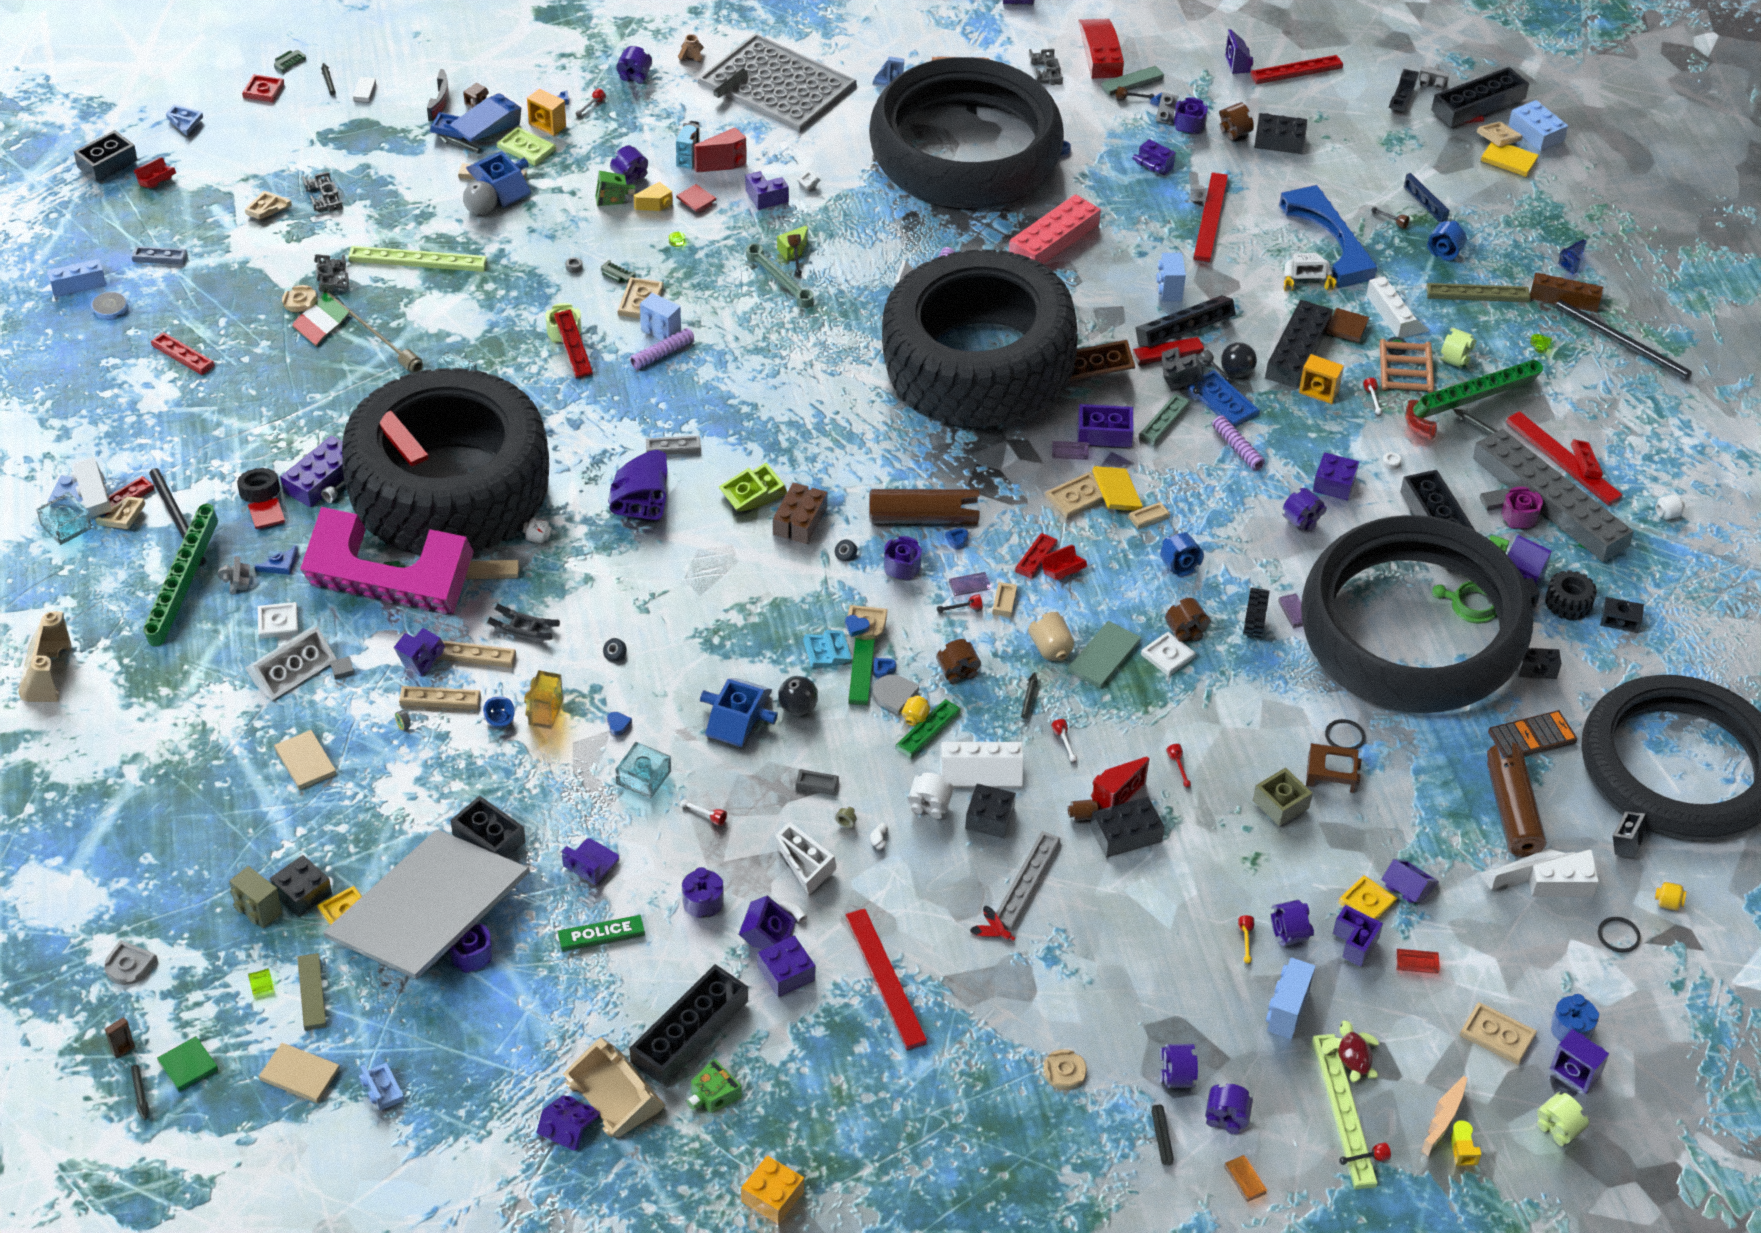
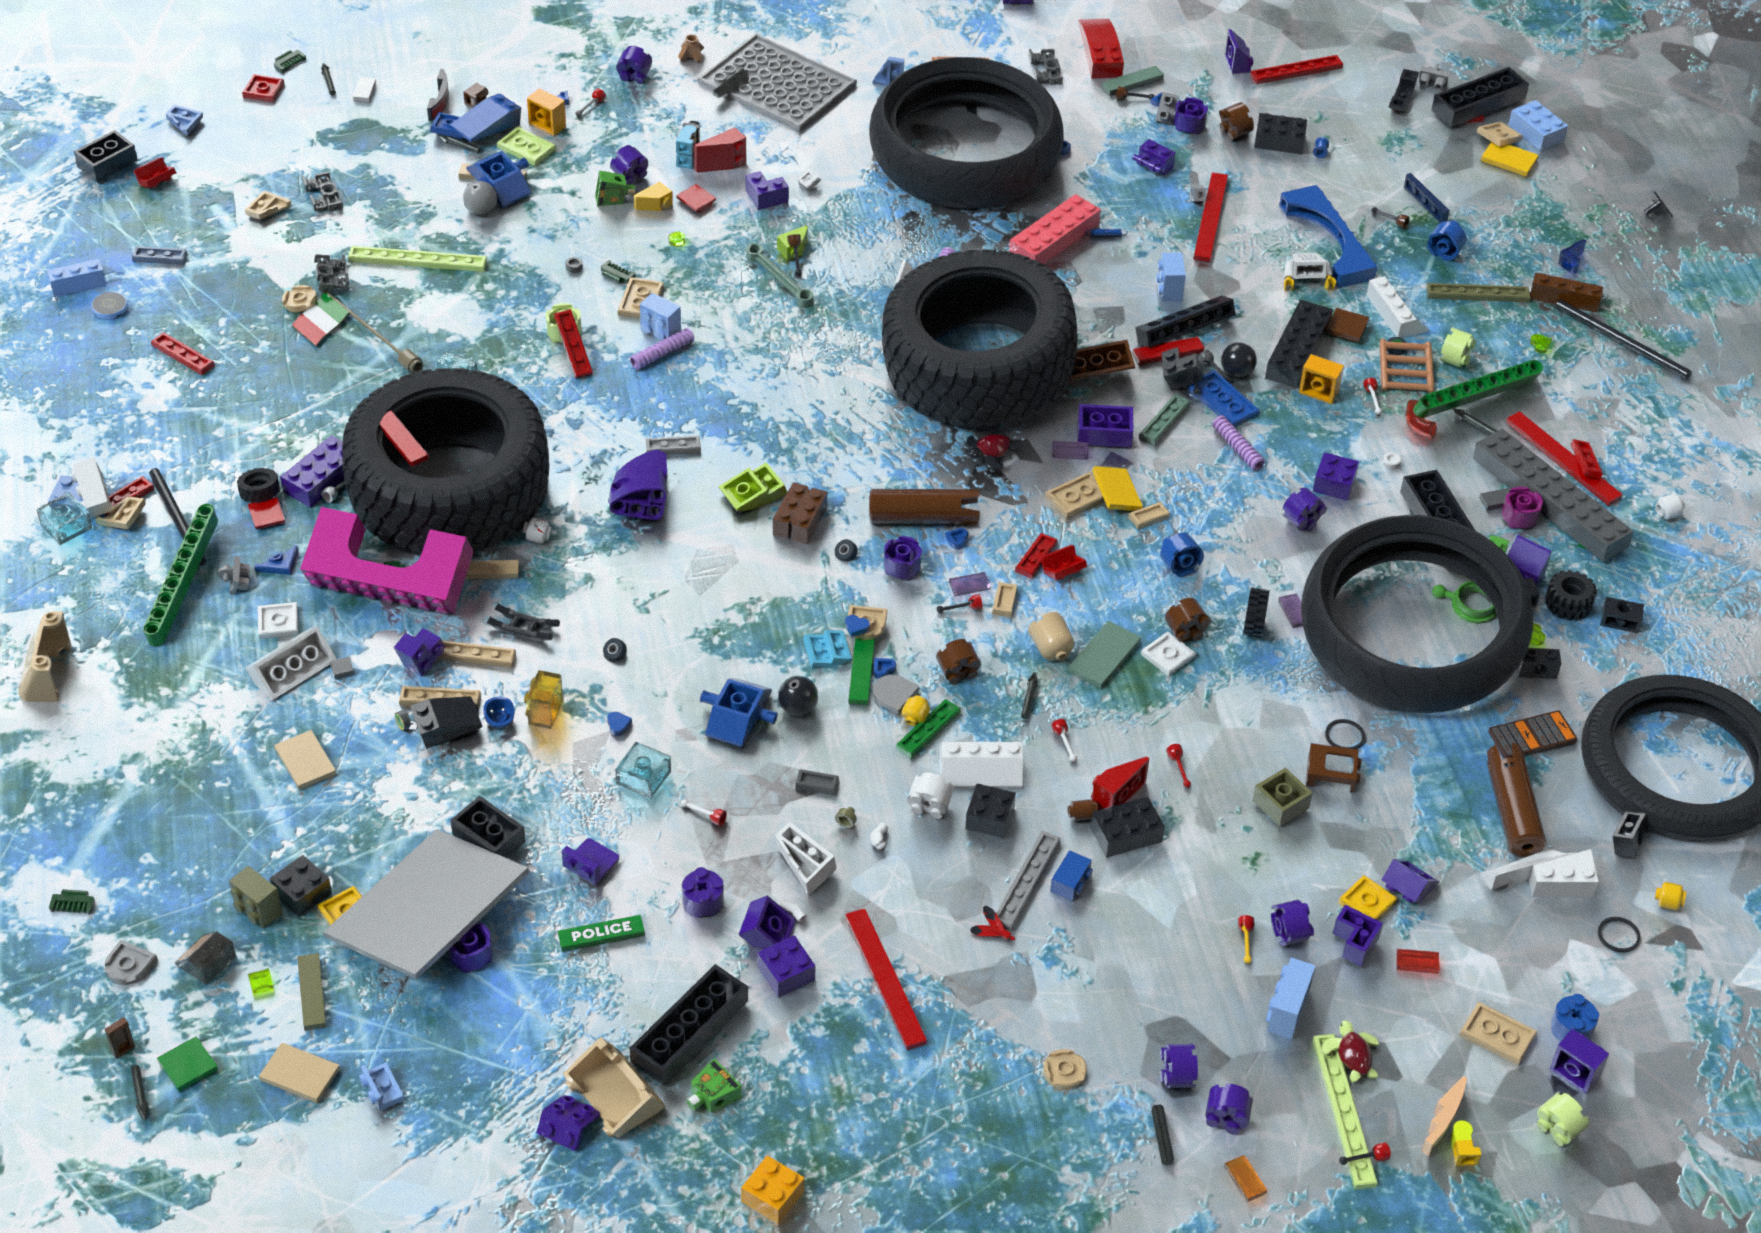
none -> dark green piece [49,889,95,915]
none -> clear smoke slope [174,931,236,985]
none -> black slope [410,696,483,749]
none -> animal [966,433,1018,470]
none -> blue brick [1050,850,1093,901]
none -> blue piece [1085,229,1128,236]
none -> blue bush [1313,137,1329,158]
none -> clear neon green tile [1530,623,1546,646]
none -> black shield [1644,188,1673,217]

